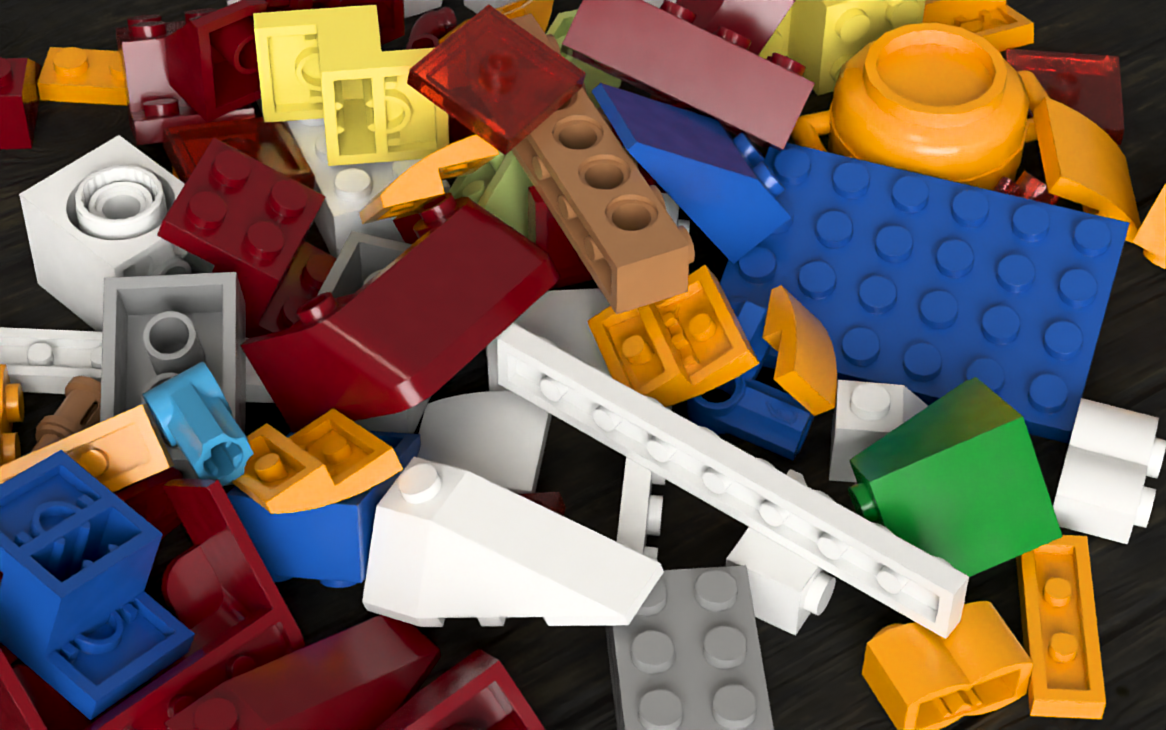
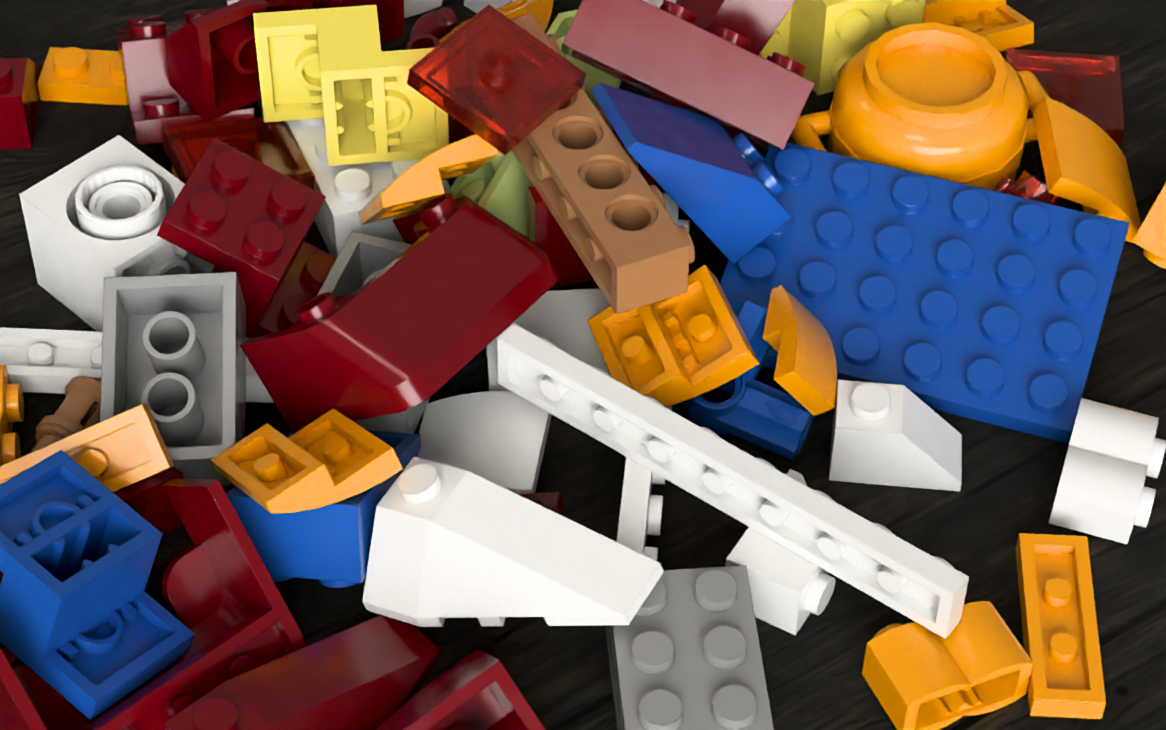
dark azure piece [142,361,254,486] -> none
green slope [848,377,1063,577] -> none

